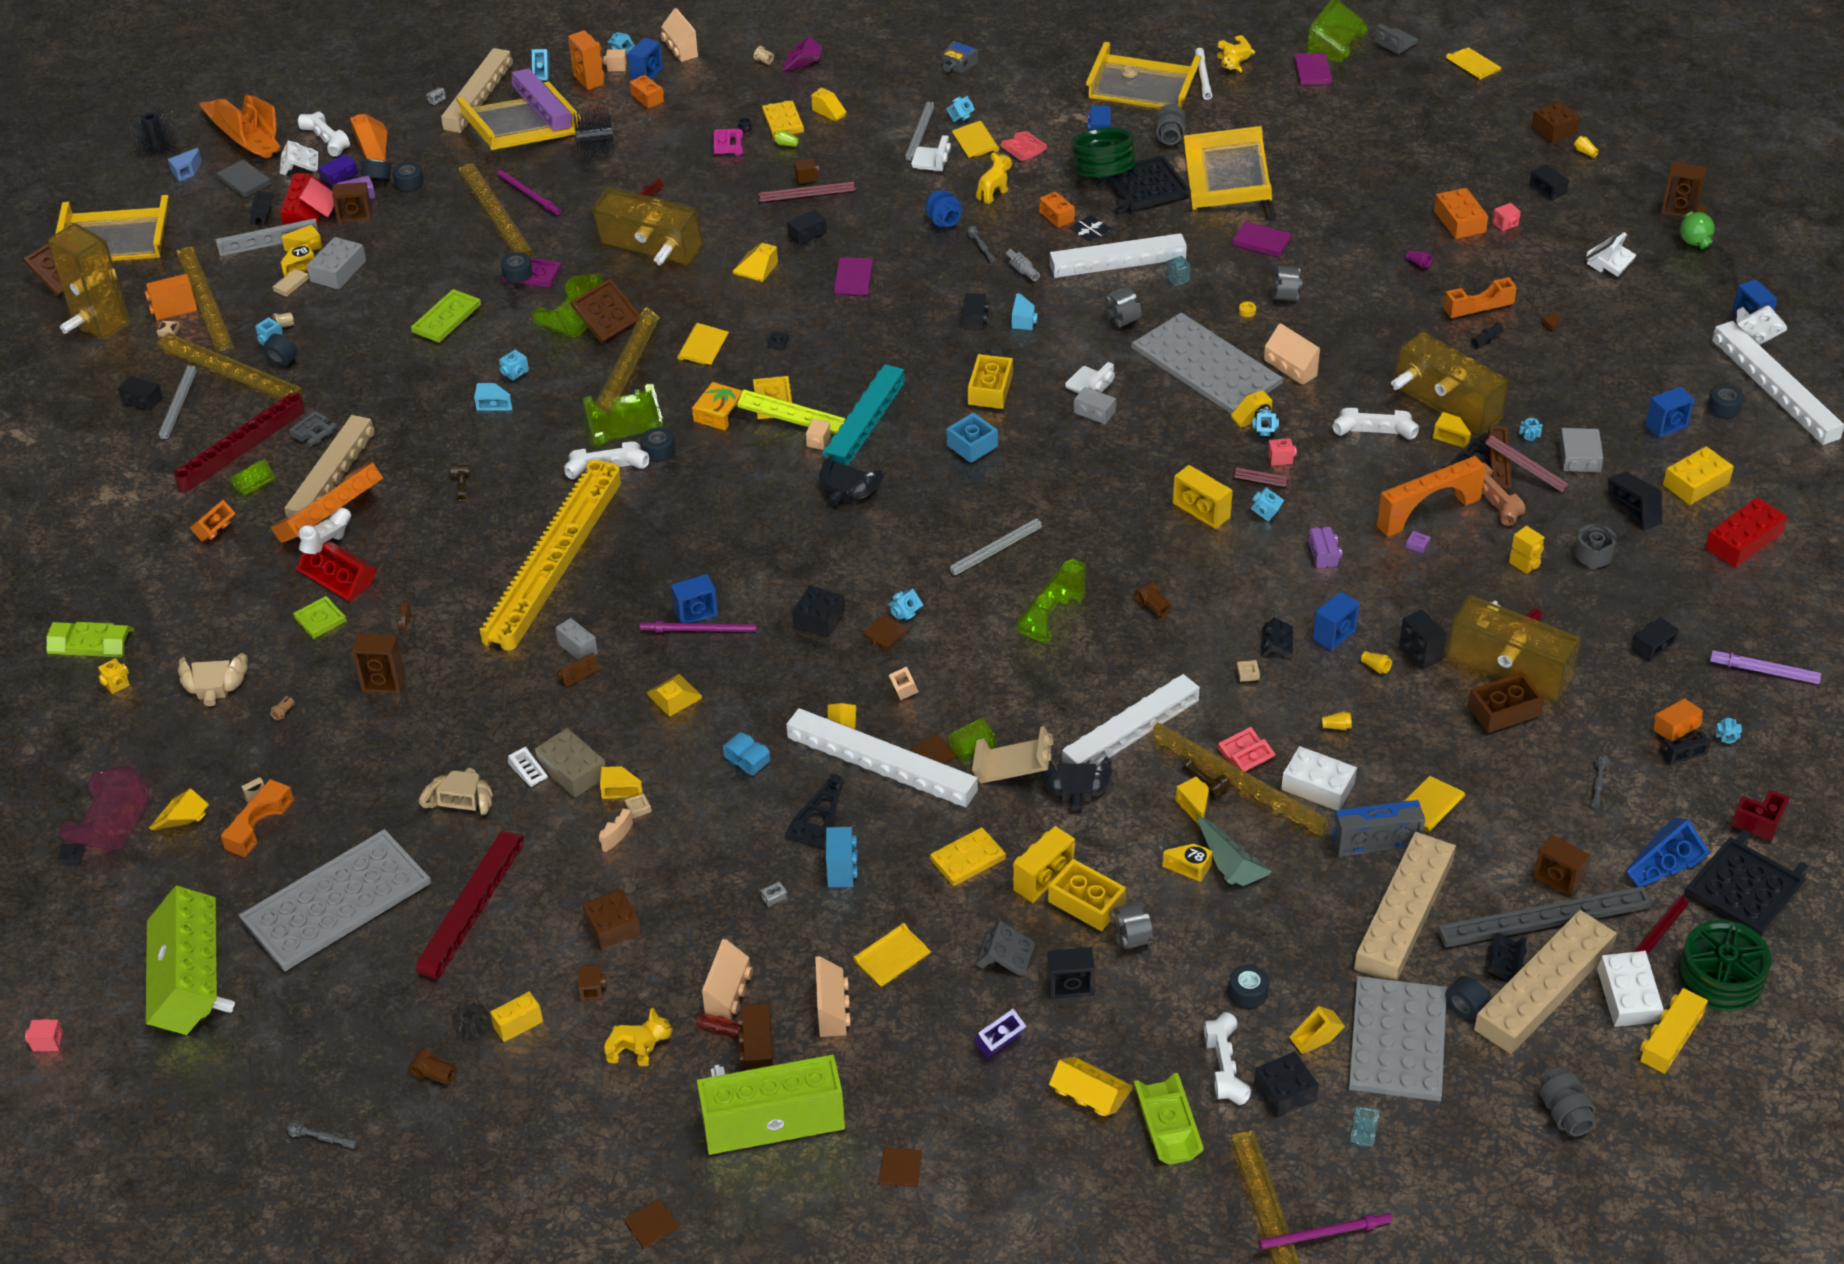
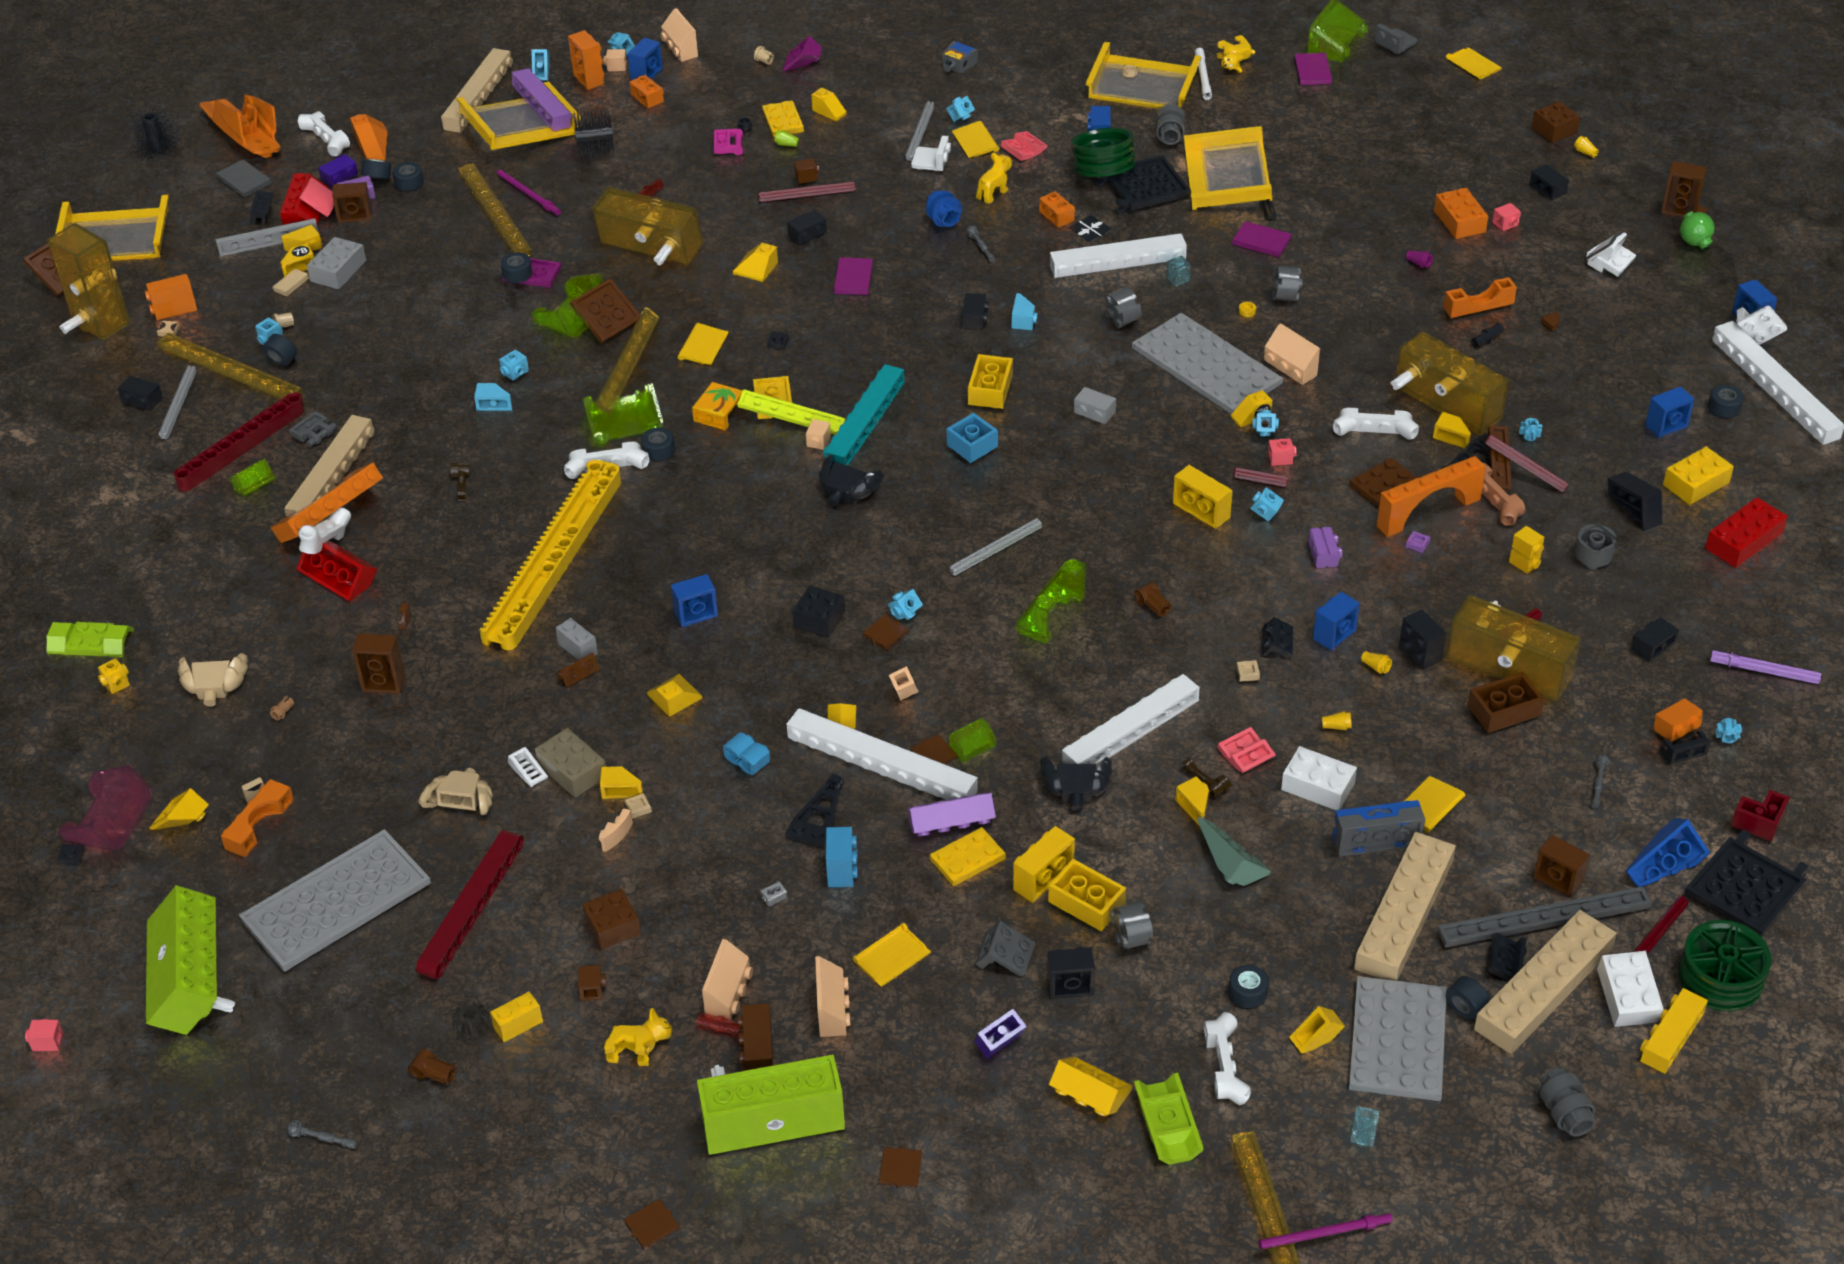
medium blue slope [168,148,202,181] -> none
clear yellow plate [177,246,233,352] -> none
orange brick [189,500,236,541] -> none
white bracket [280,140,318,176] -> none
lime tile [293,596,347,639] -> none
lime plate [411,289,481,343] -> none
light grey piece [426,88,446,106] -> none
magenta bar [640,621,757,632] -> none
tan panel [972,726,1053,784] -> none
light grey hinge [1006,249,1040,281] -> none
white bracket [1065,362,1115,393] -> none
clear yellow plate [1153,722,1328,836] -> none
yellow slope [1162,844,1213,882] -> none
black brick [1254,1051,1319,1118] -> none
light grey brick [1559,428,1603,472] -> none
none -> medium lavender brick [907,792,996,836]
none -> reddish brown plate [1349,457,1417,509]

